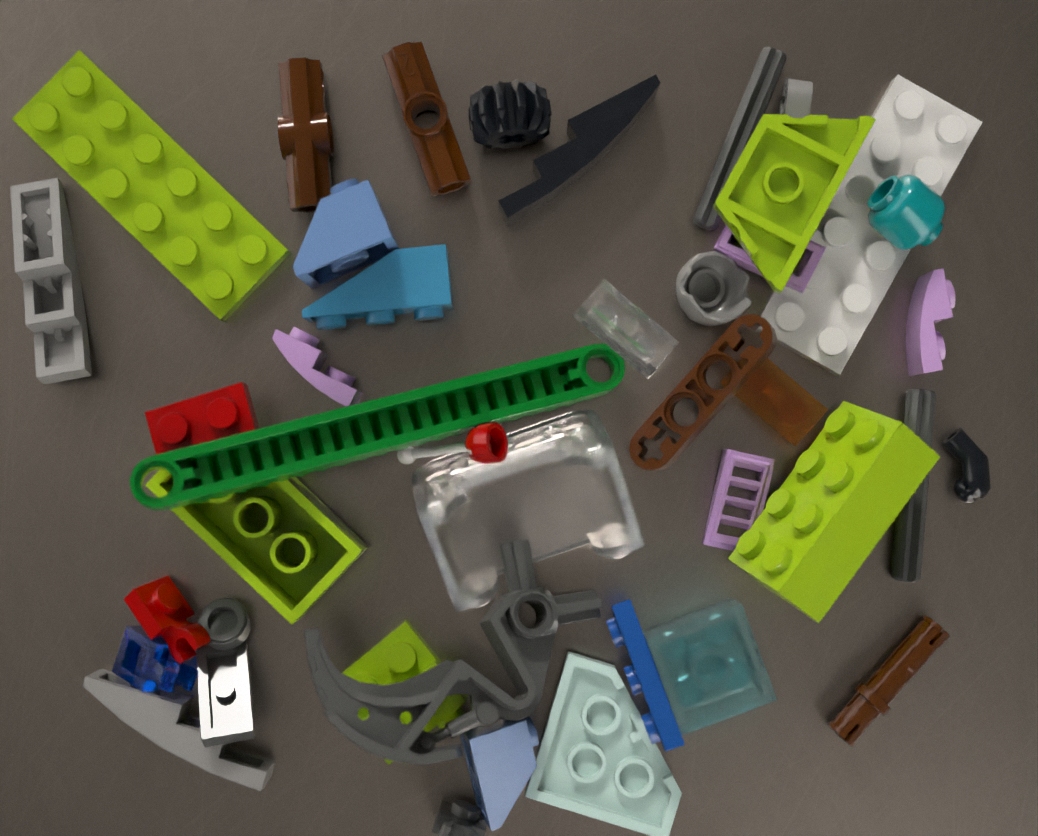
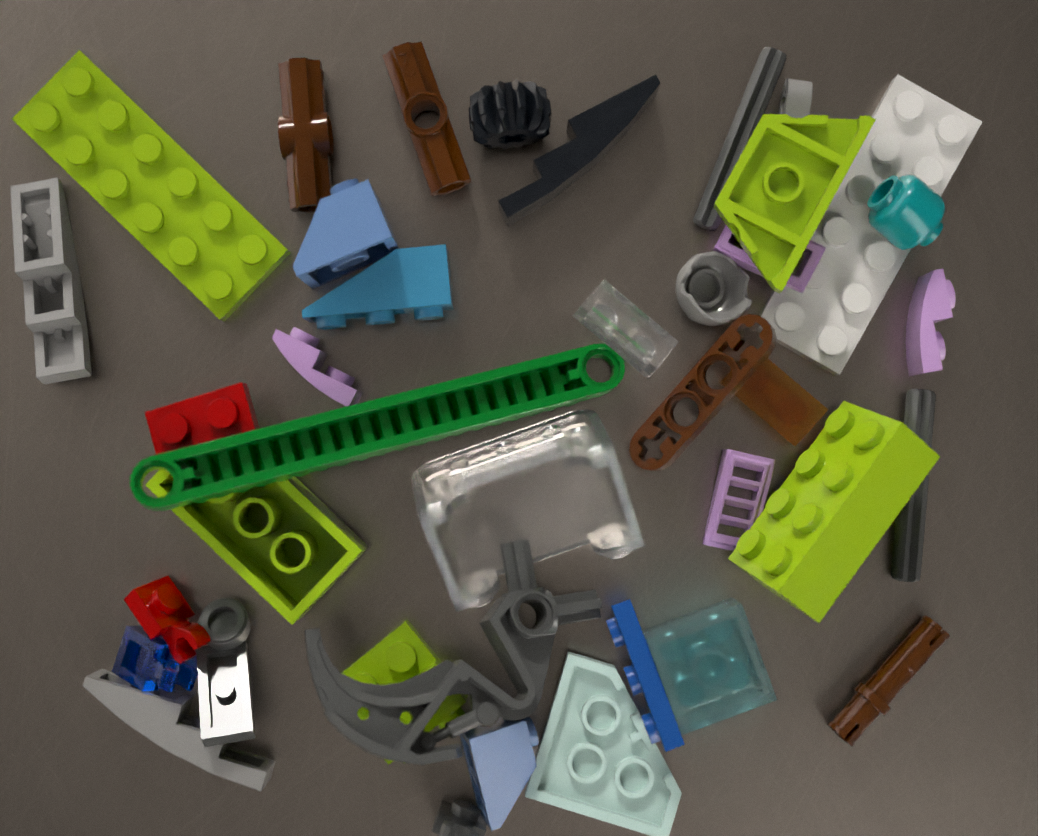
red hinge [397,422,508,465] -> none
black arm [942,428,991,503] -> none

